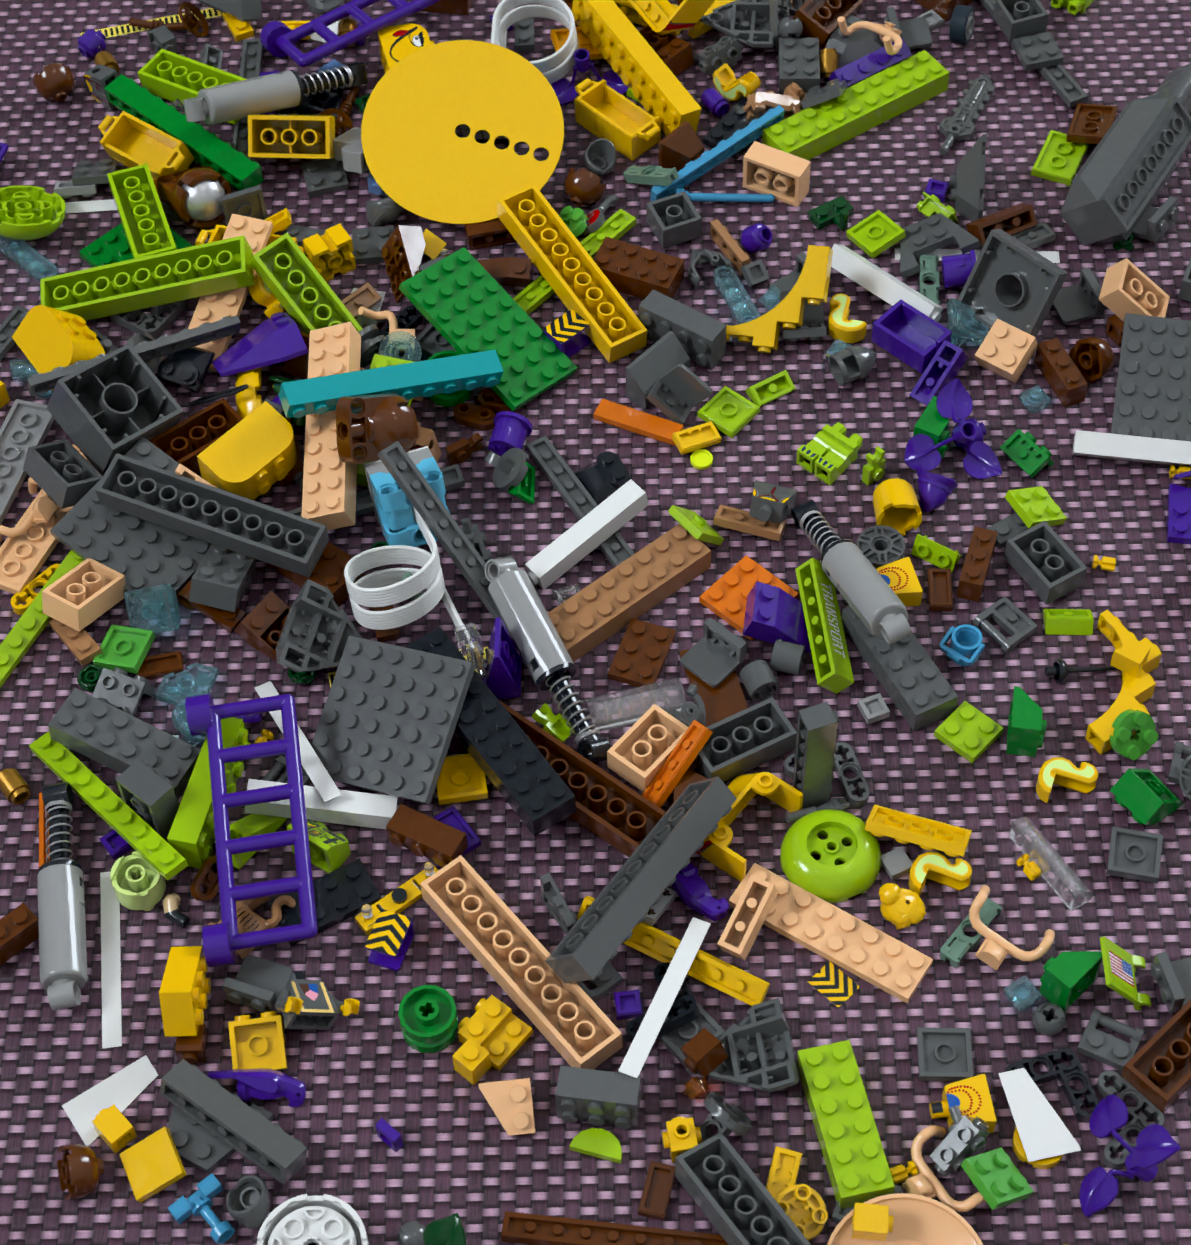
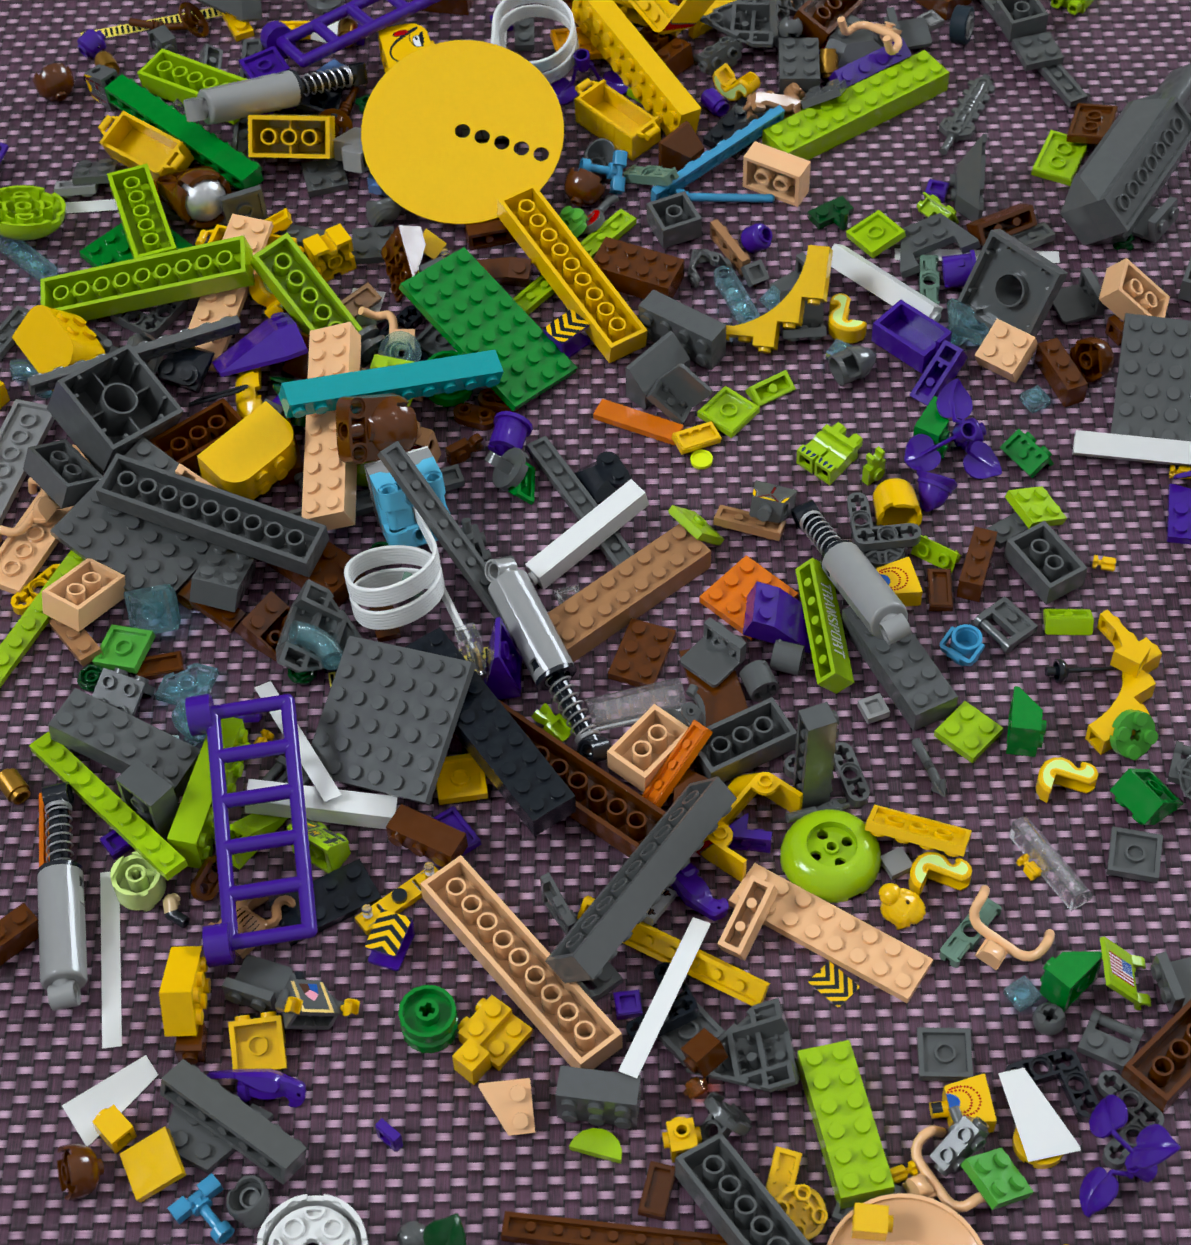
none -> dark purple plate [239,46,291,79]
none -> clear light blue cylinder [288,620,343,670]
none -> dark azure bar [579,150,628,195]
none -> dark purple slope [728,813,772,853]
none -> dark grey beam [847,492,921,551]
none -> dark grey piece [911,738,946,797]

